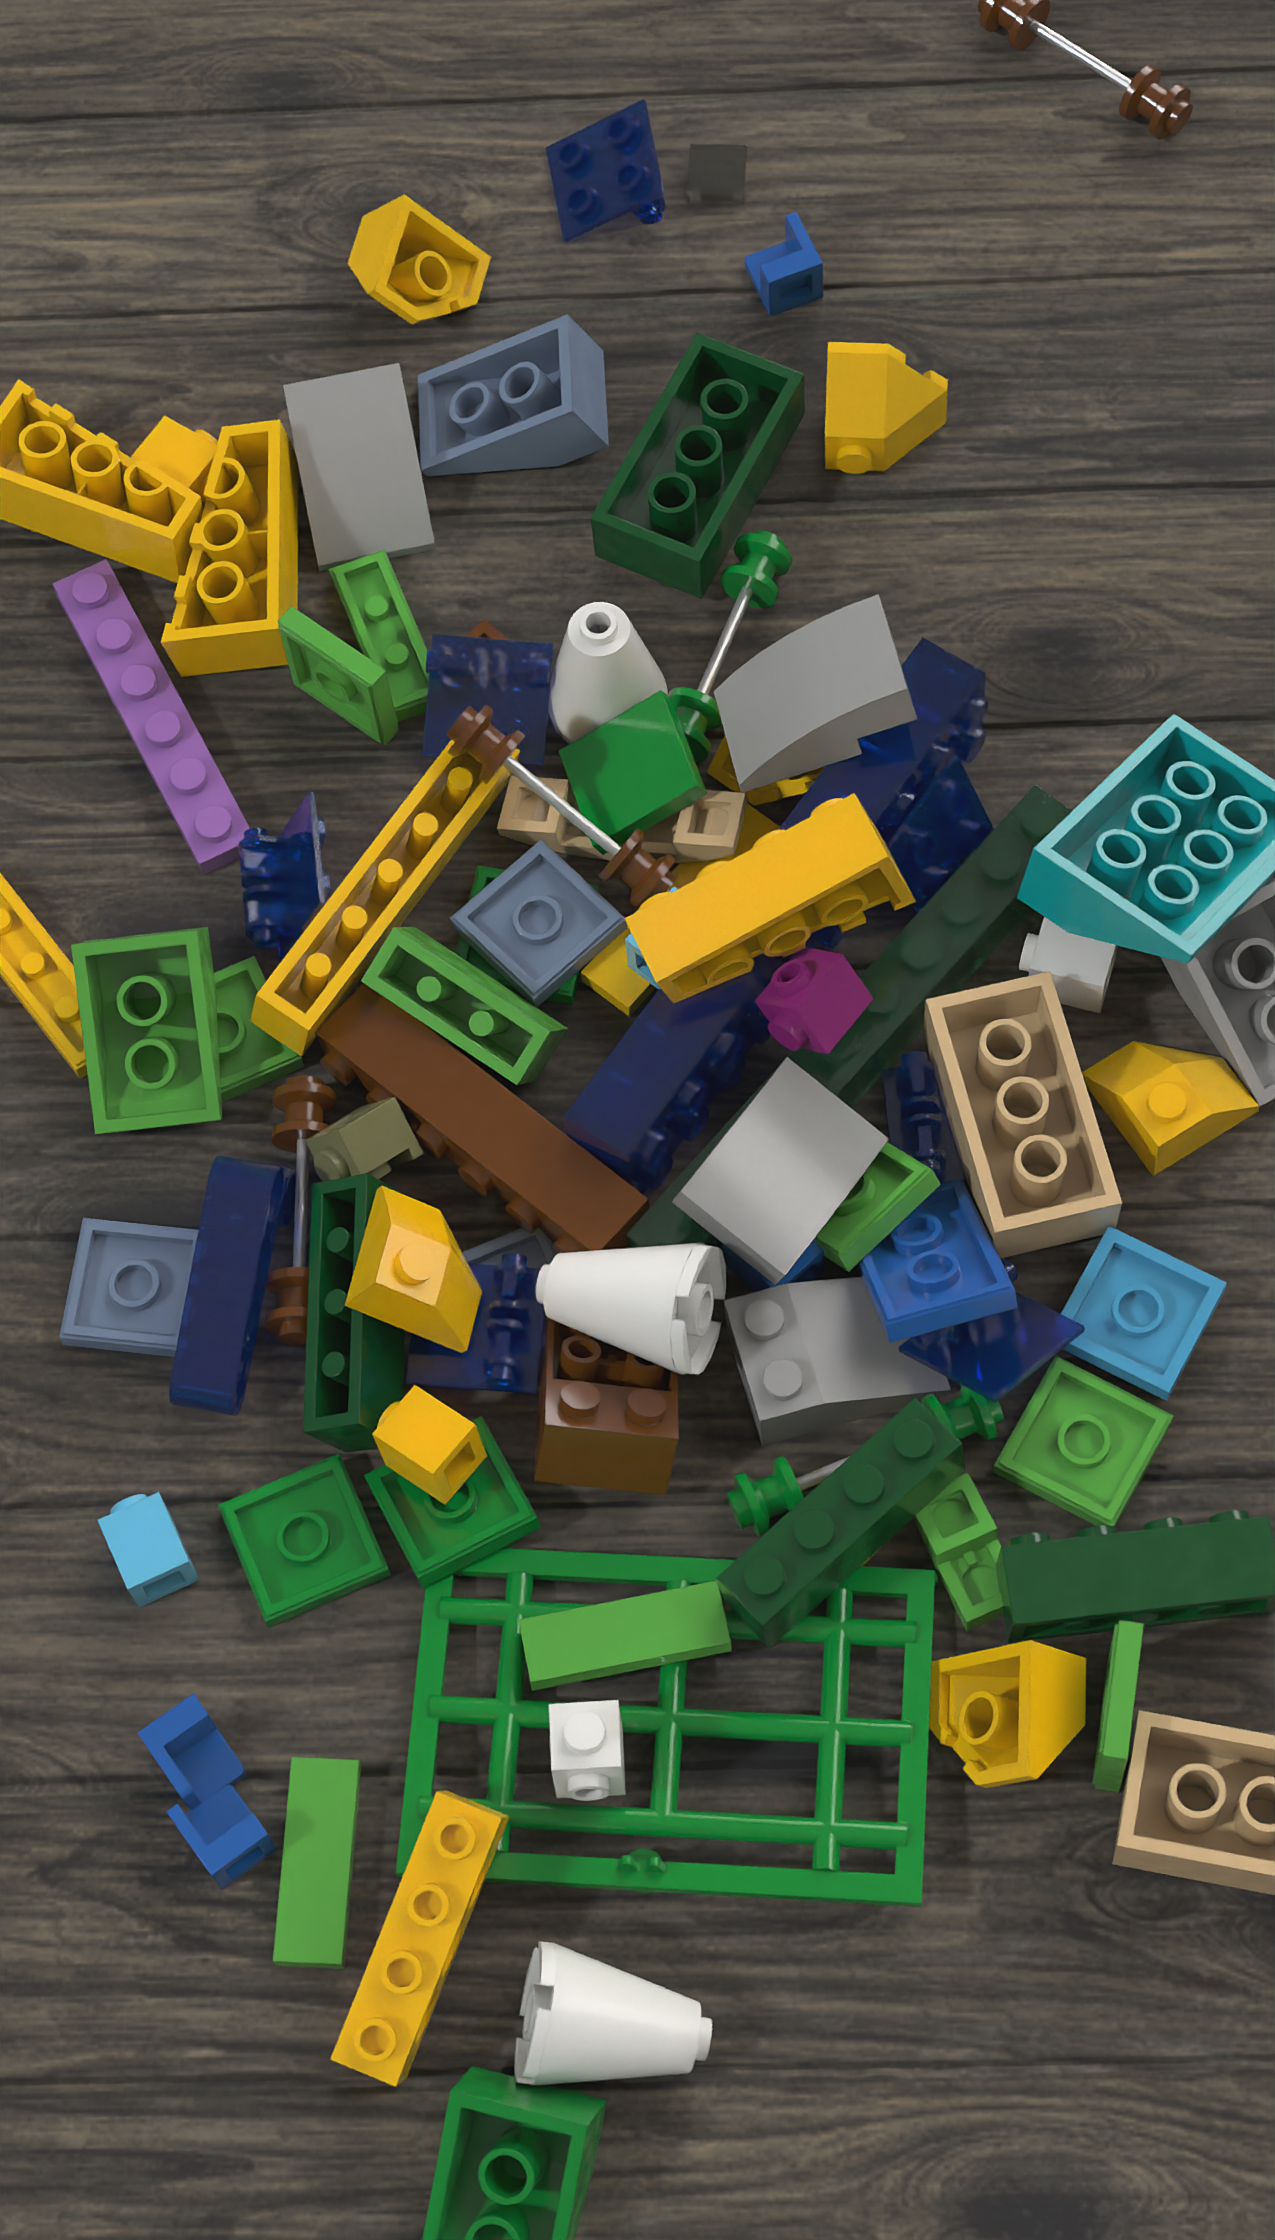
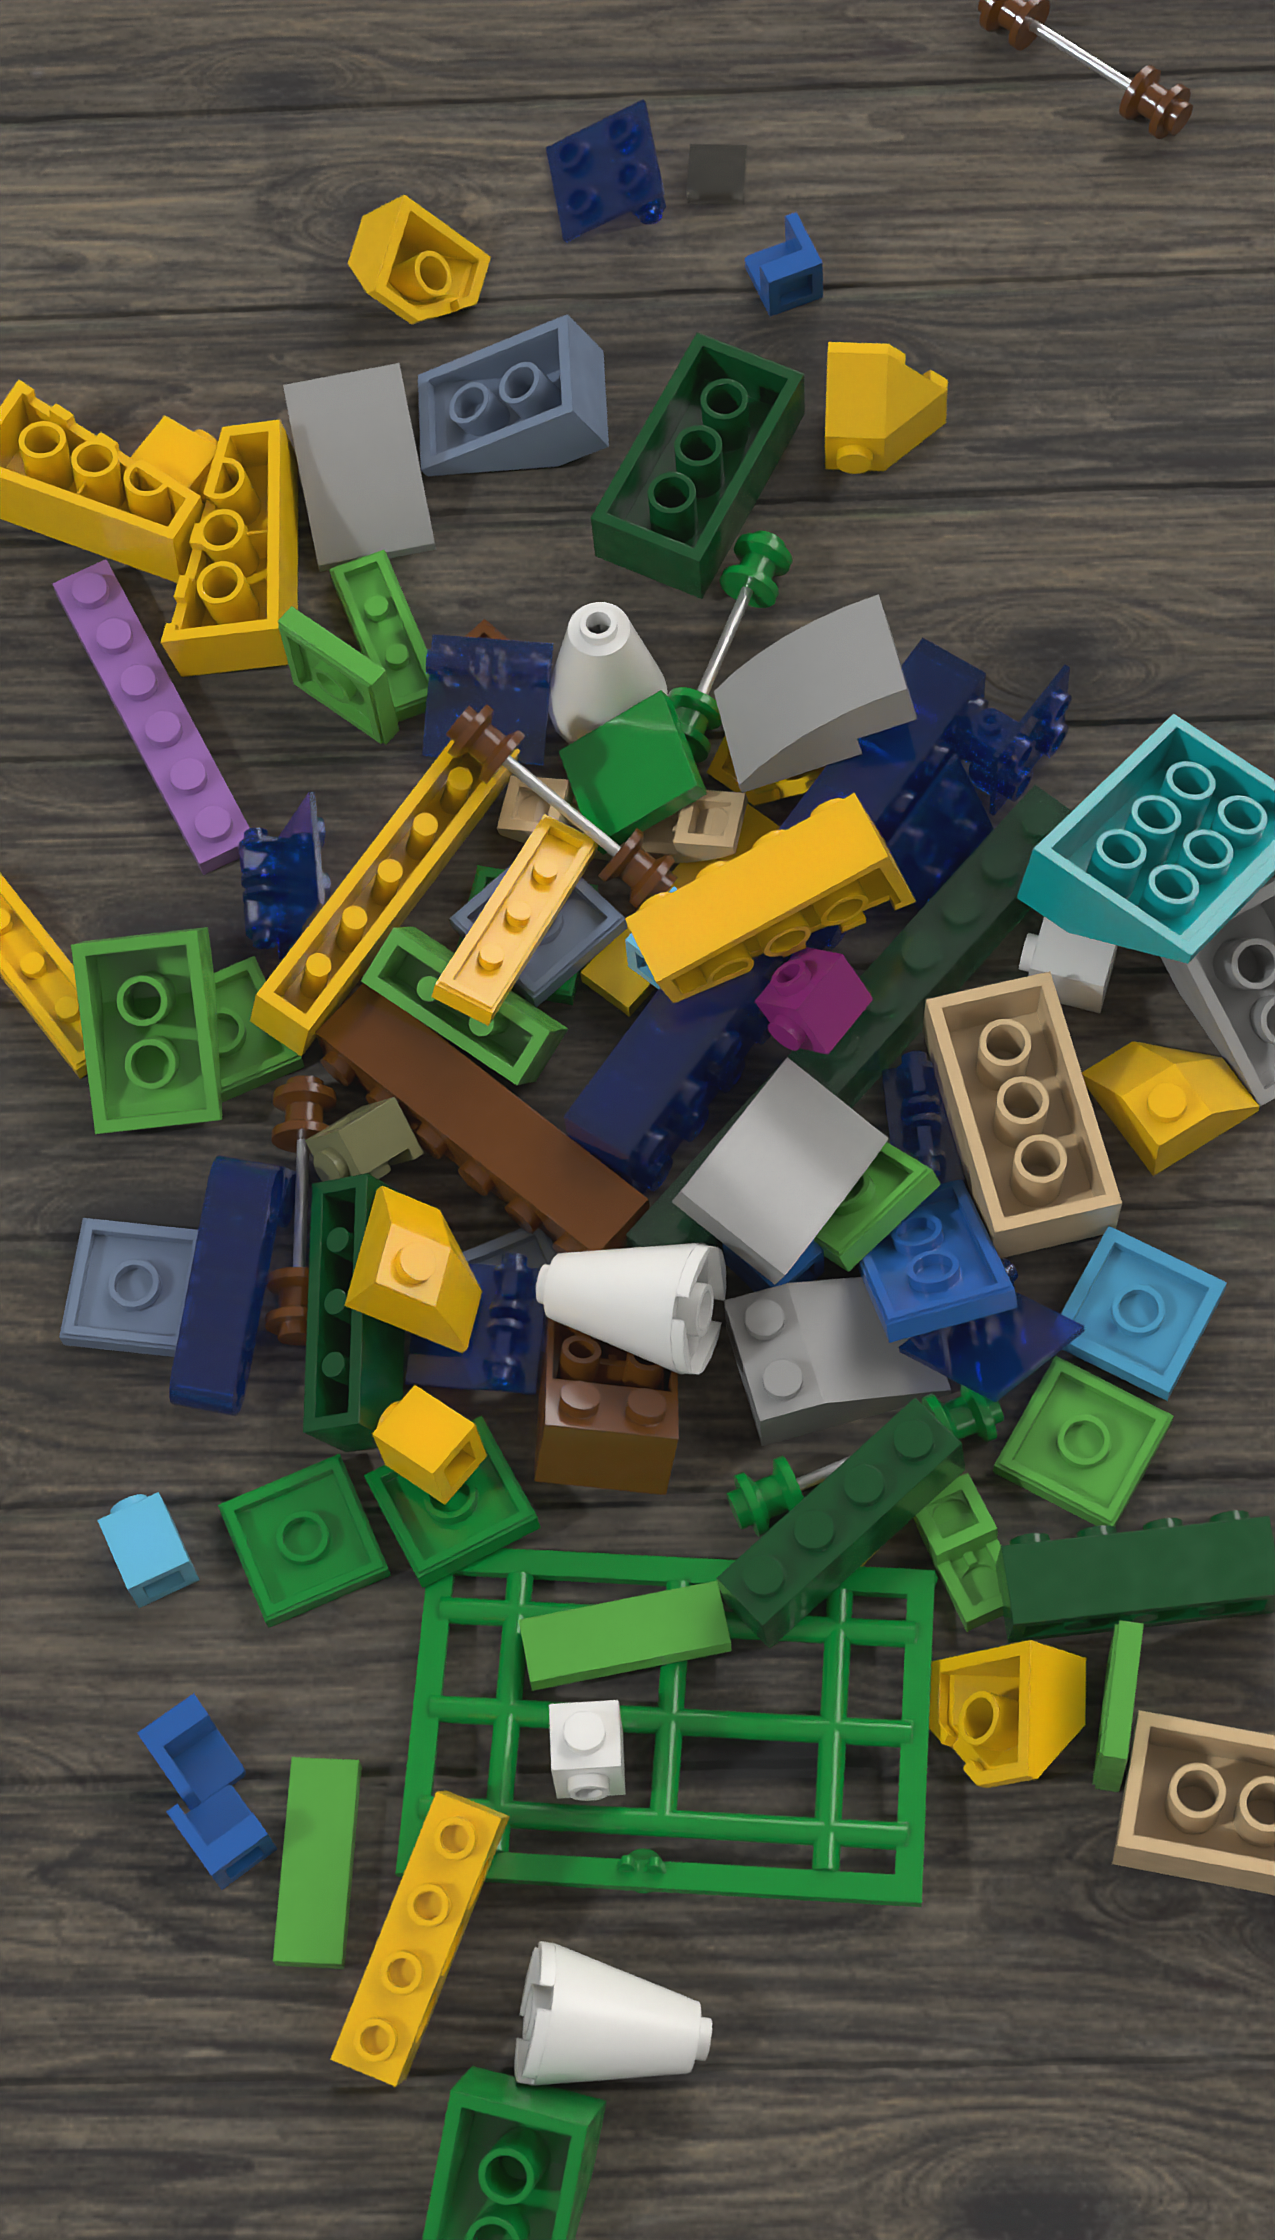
none -> yellow tile [432,814,598,1026]
none -> clear blue hinge [968,665,1072,816]

